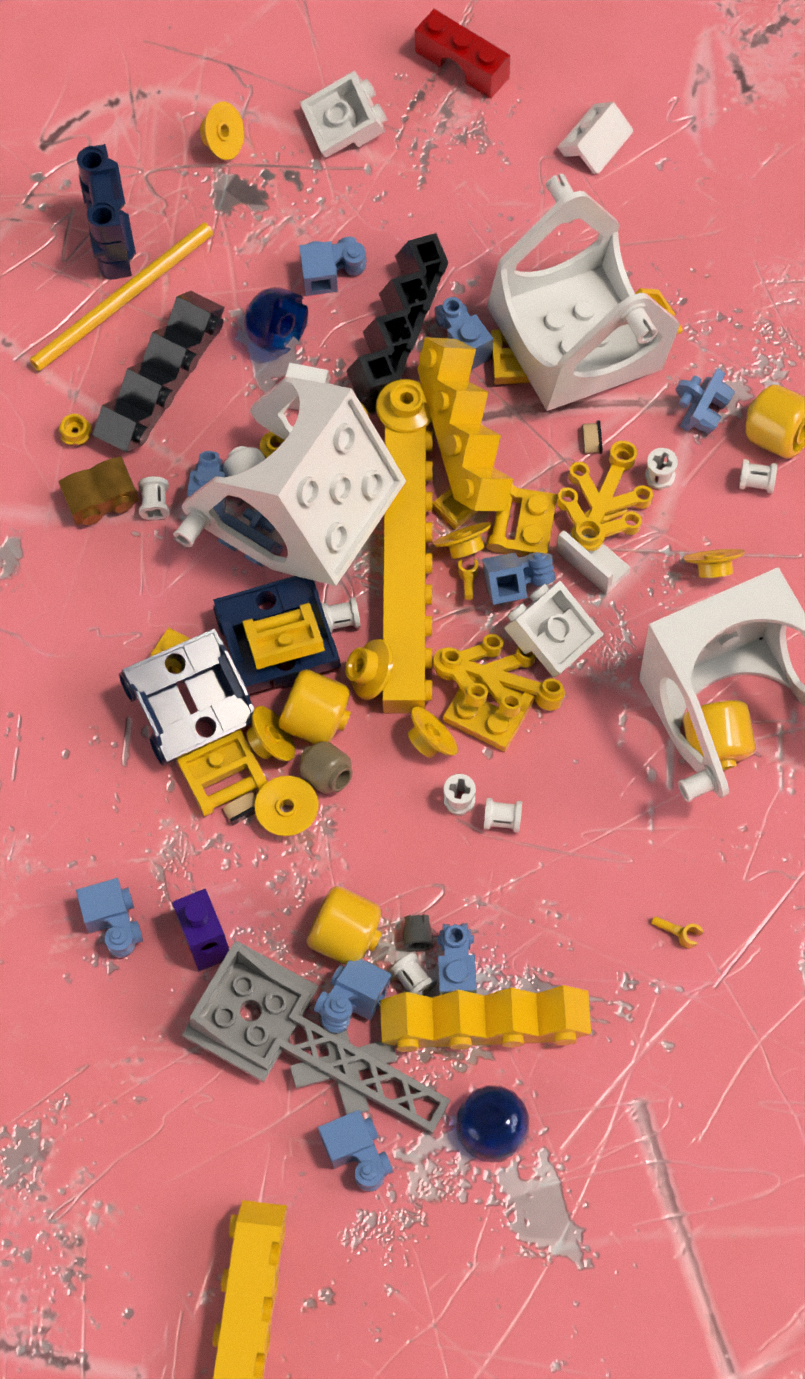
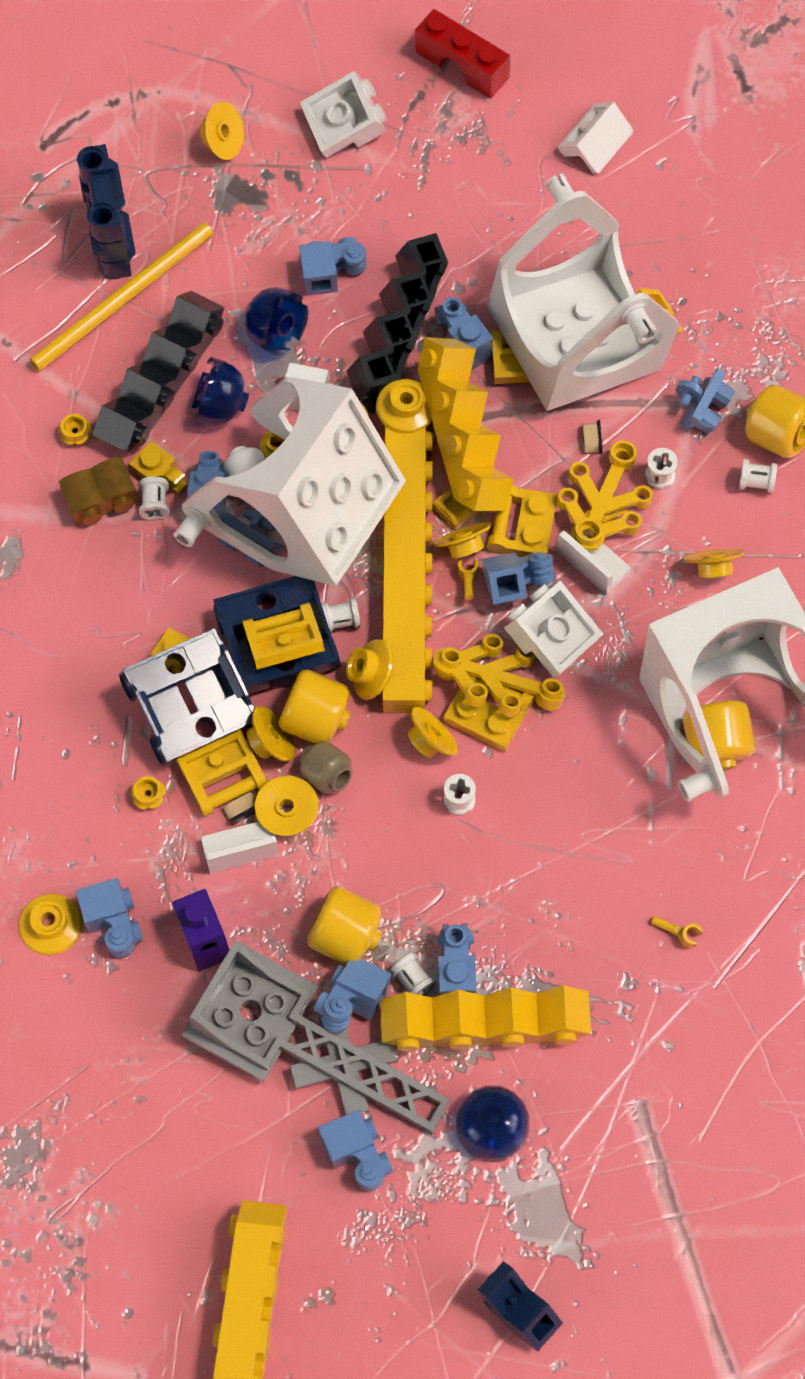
dark grey hose [403,914,433,952] -> none
white bush [484,798,523,833] -> none
none -> yellow piece [18,893,83,955]
none -> yellow plate [128,441,188,494]
none -> yellow plate [131,776,166,810]
none -> clear blue cylinder [191,356,249,426]
none -> white panel [201,821,279,874]
none -> dark blue brick [478,1261,563,1352]

